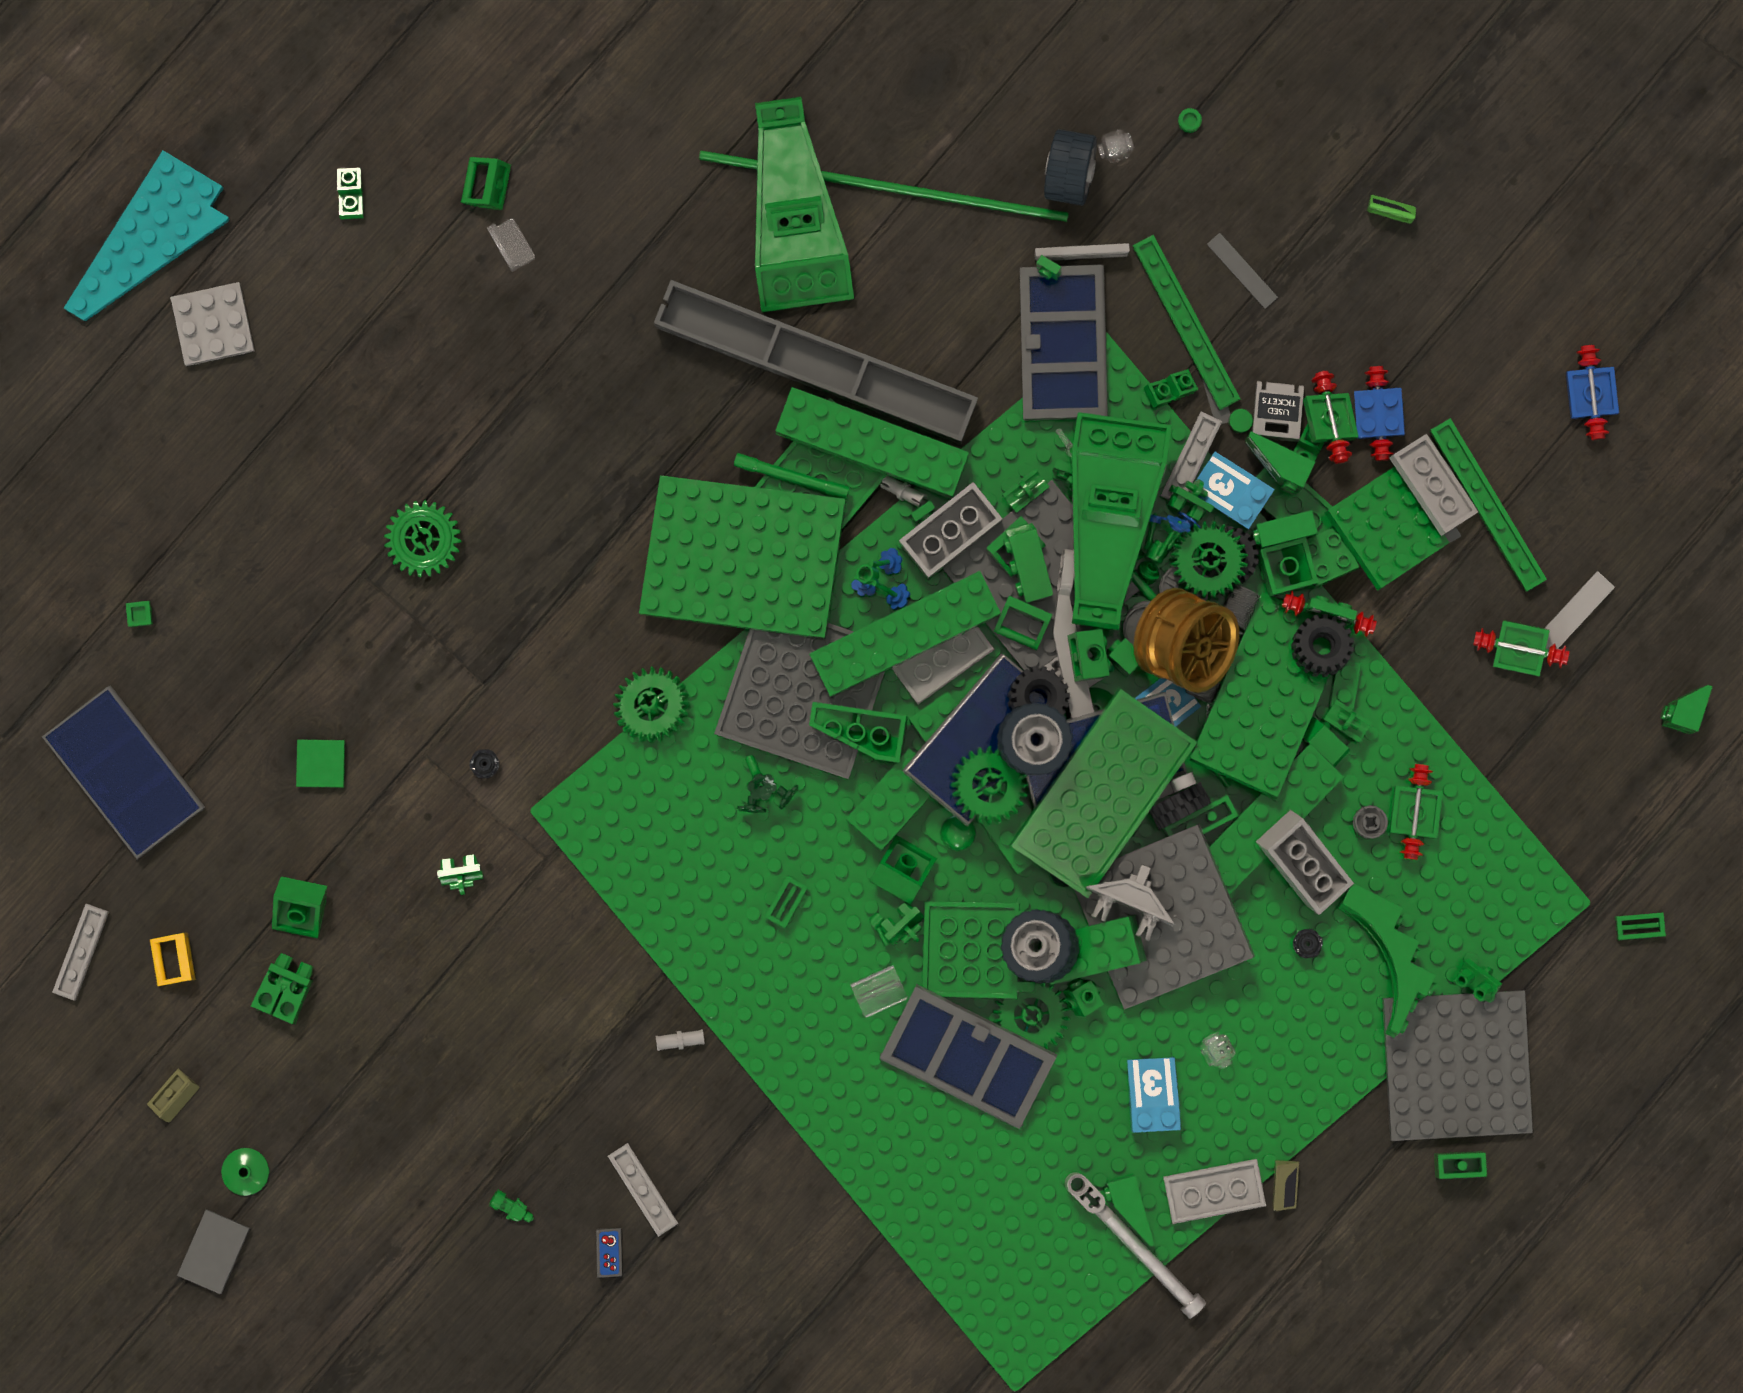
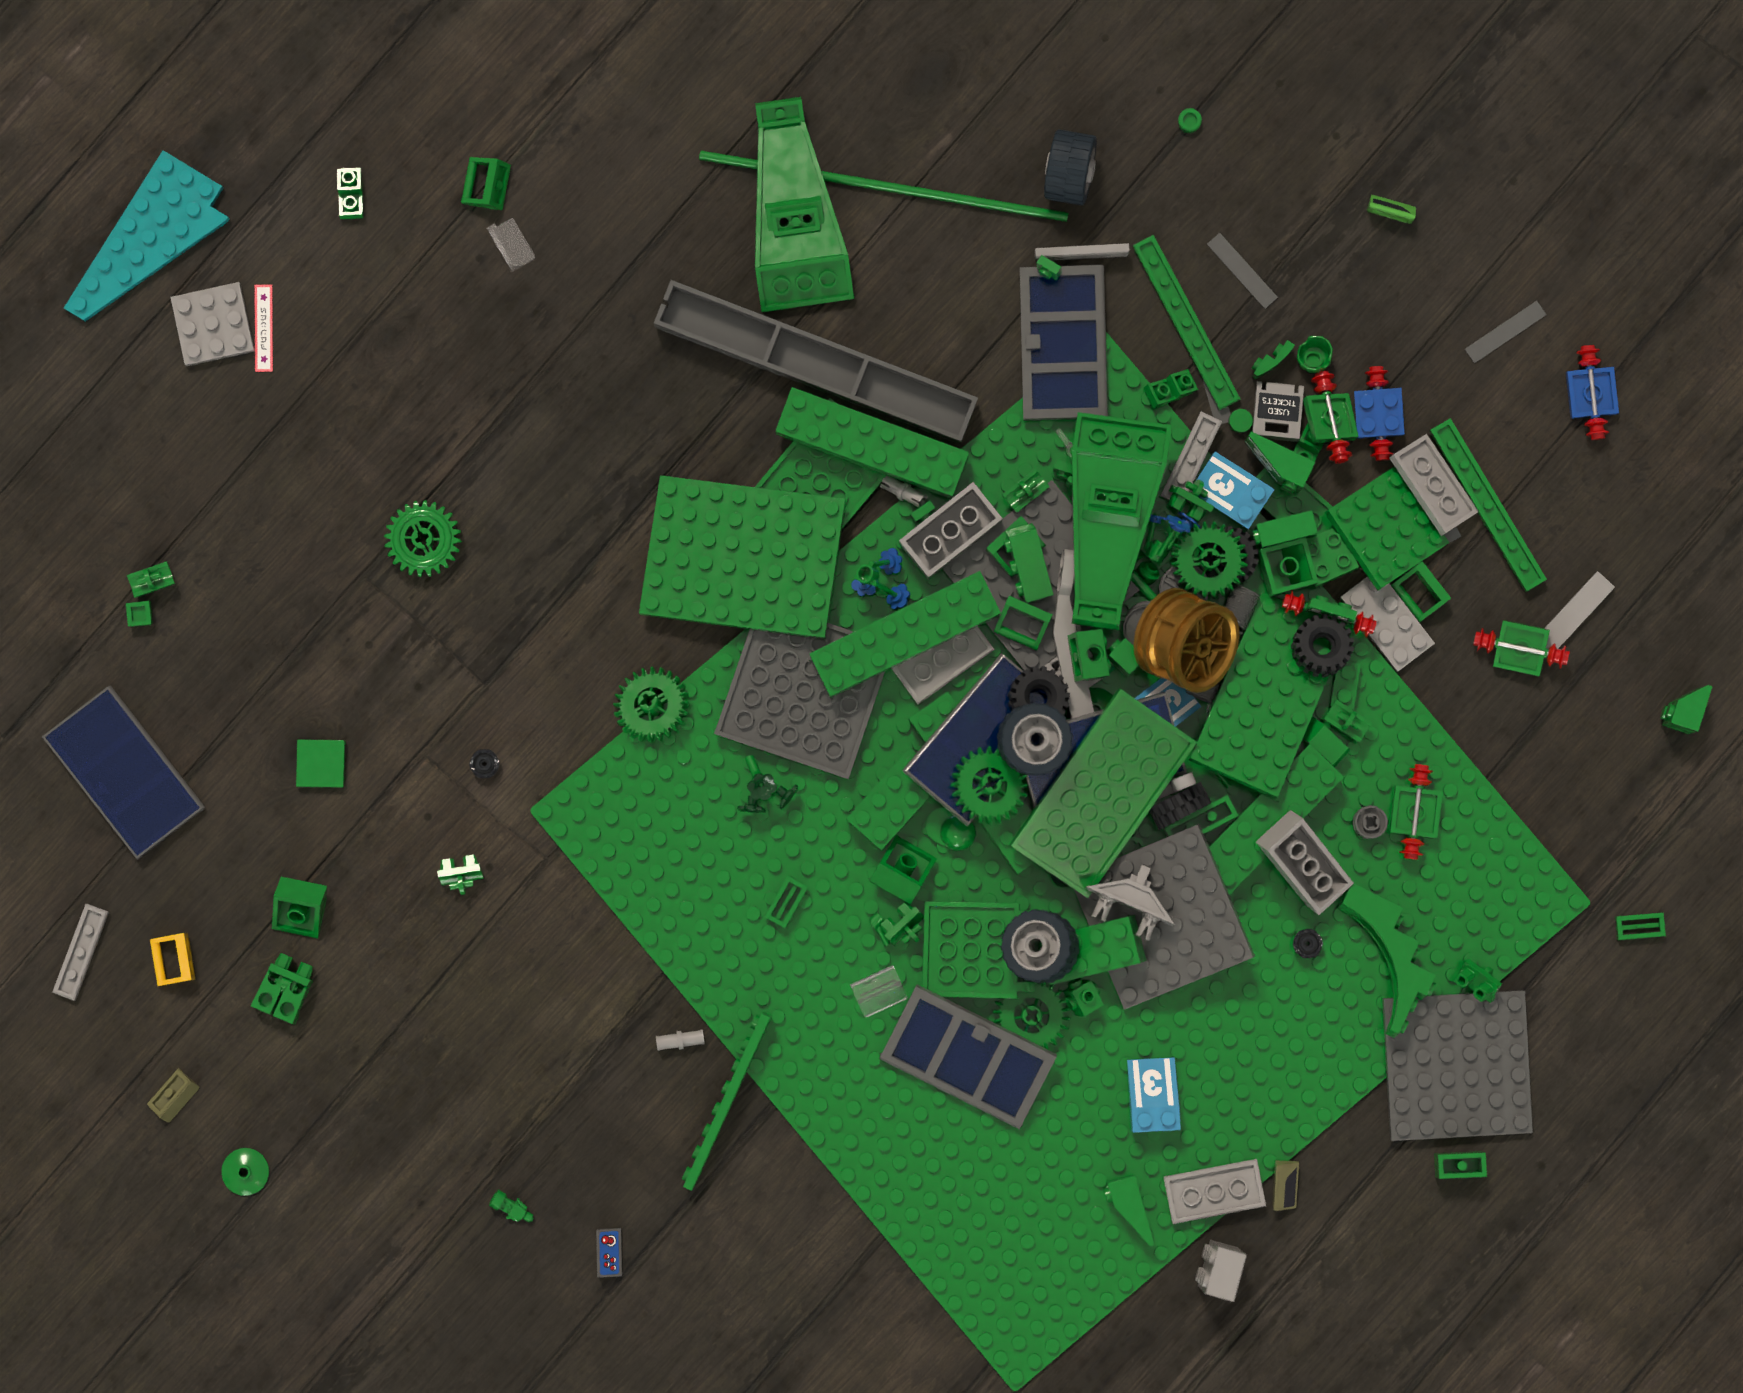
dark grey tile [177,1209,250,1294] -> none
light grey tile [608,1143,678,1236] -> none
green piece [734,453,850,499] -> none
green wedge [809,702,908,763] -> none
flat silver piece [1065,1172,1206,1319] -> none
clear head [1098,129,1134,163] -> none
clear head [1200,1032,1236,1069] -> none
none -> green hips [127,561,175,598]
none -> sticker [255,285,273,372]
none -> green plate [682,1012,772,1191]
none -> light grey brick [1195,1240,1246,1302]
none -> green slope [1251,340,1295,379]
none -> green hair [1297,336,1333,373]
none -> light grey plate [1340,576,1435,672]
none -> green tile [1391,561,1451,623]
none -> dark grey sticker [1465,301,1546,363]

